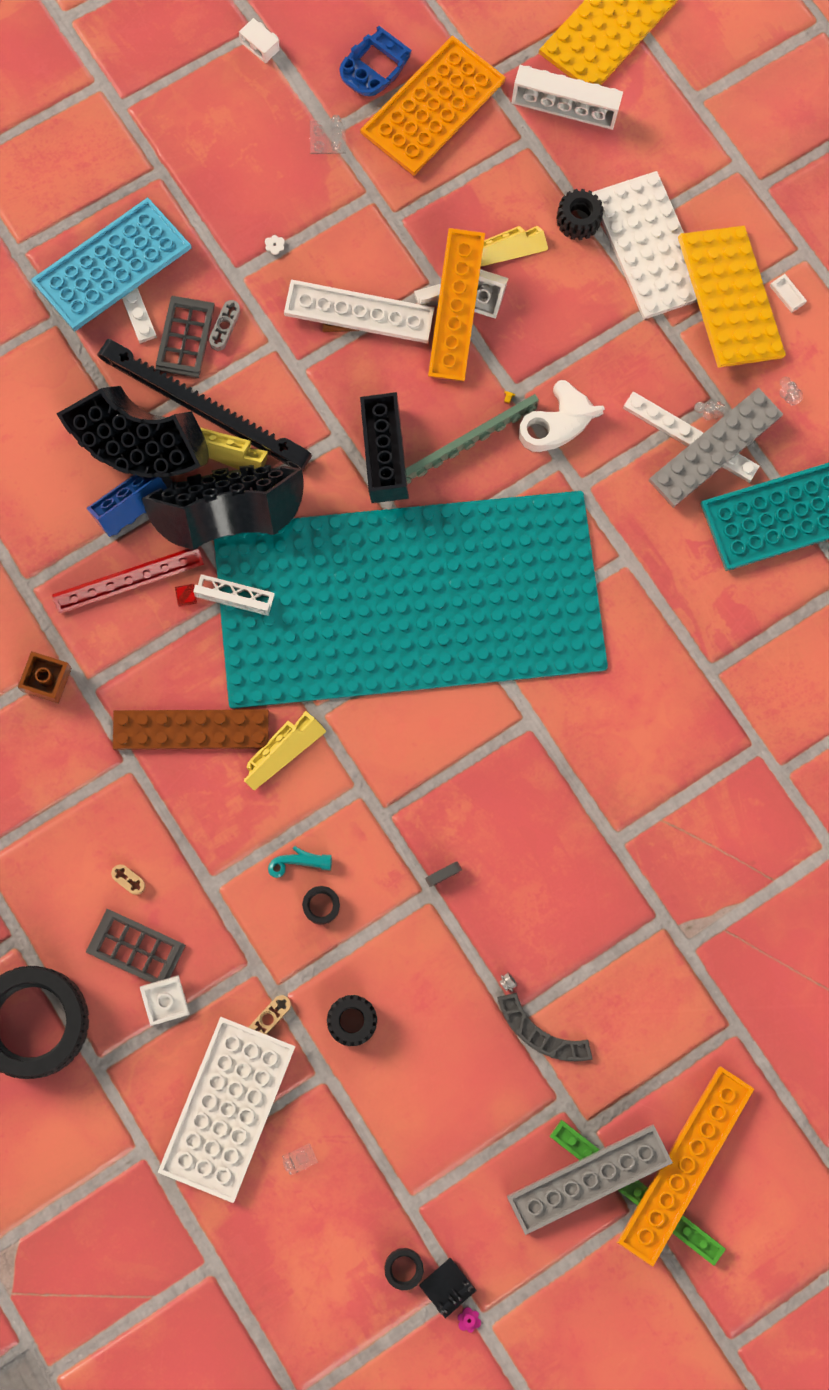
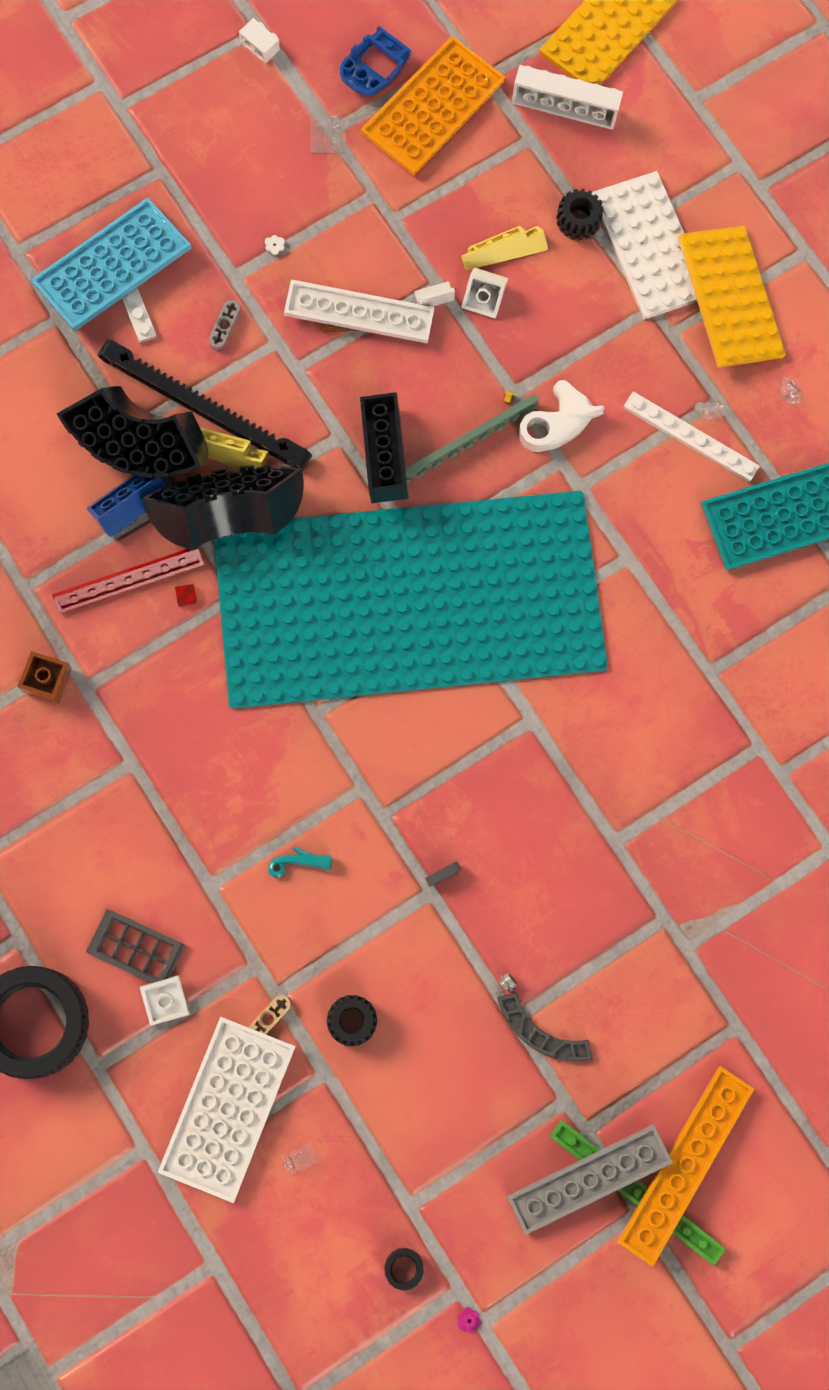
tan beam [111,864,146,895] -> none
dark orange plate [113,709,269,750] -> none
dark grey piece [155,296,215,378] -> none
white fence [193,574,275,616] -> none
light yellow wedge [244,711,326,790] -> none
black tyre [302,886,340,925] -> none
black hinge [419,1258,477,1319] -> none
light orange plate [428,228,485,382] -> none
light grey plate [648,388,783,508] -> none
white tile [770,274,807,313] -> none

